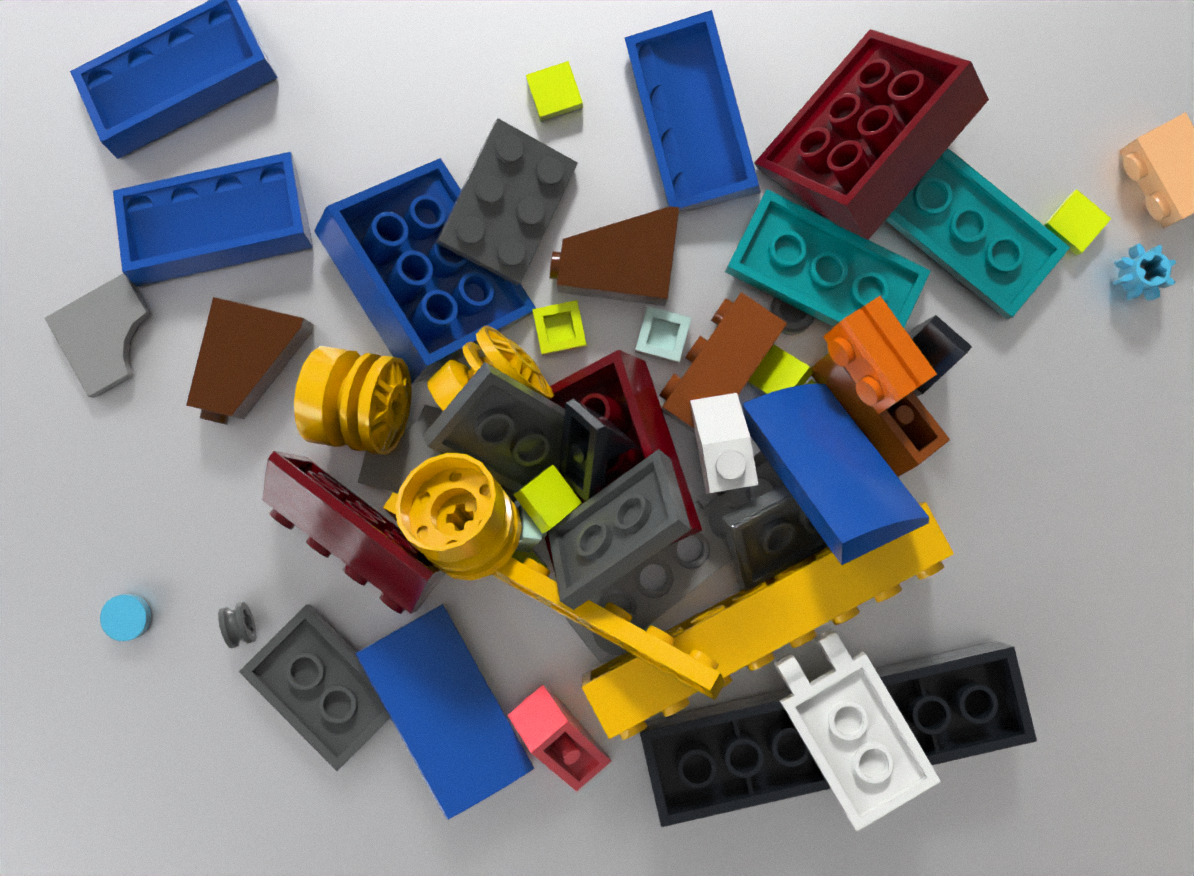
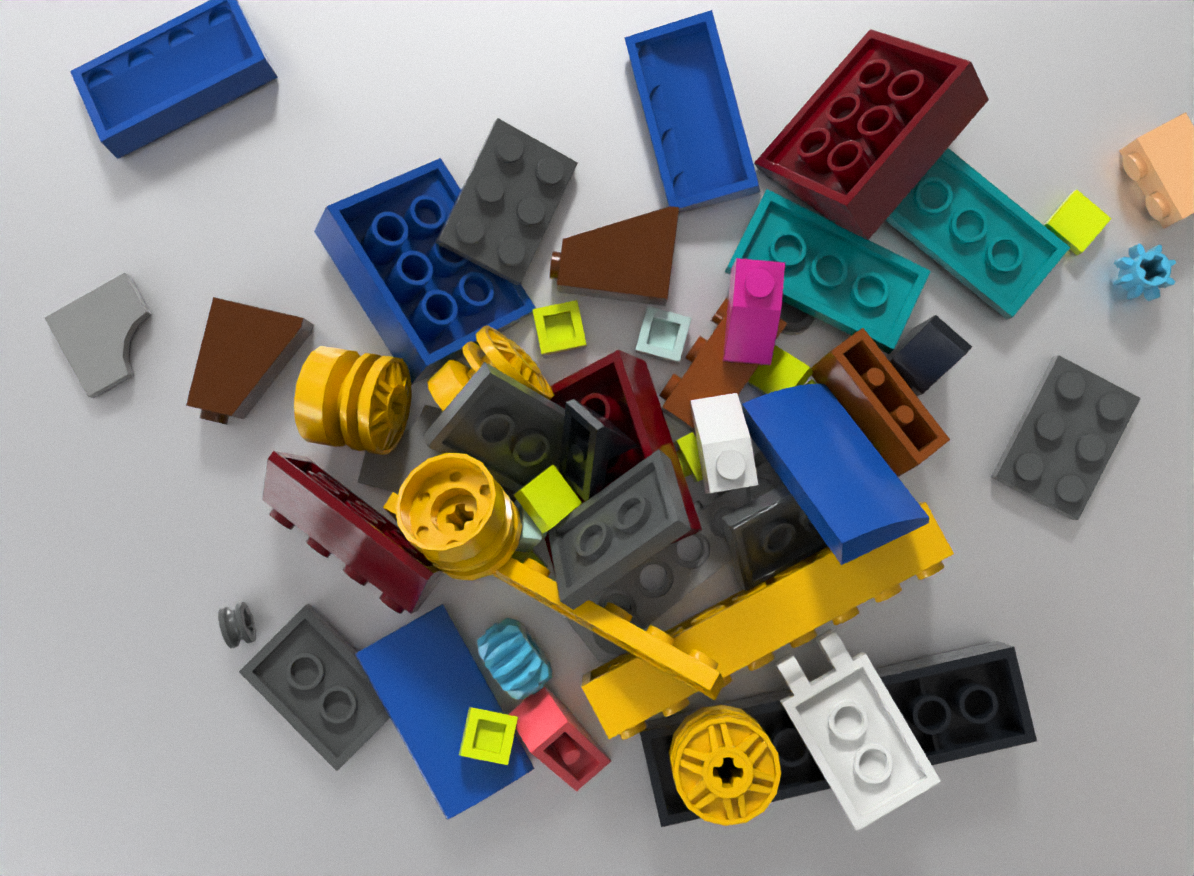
medium azure tile [100,594,152,641] -> none
blue slope [113,152,313,287] -> none
neon yellow tile [526,61,583,122] -> none
orange brick [823,296,937,414] -> none
none -> neon yellow plate [459,707,518,765]
none -> medium azure gear [477,617,553,700]
none -> yellow wheel [669,704,781,826]
none -> neon yellow plate [674,432,703,483]
none -> dark pink slope [723,258,785,365]
none -> dark grey plate [991,355,1141,520]

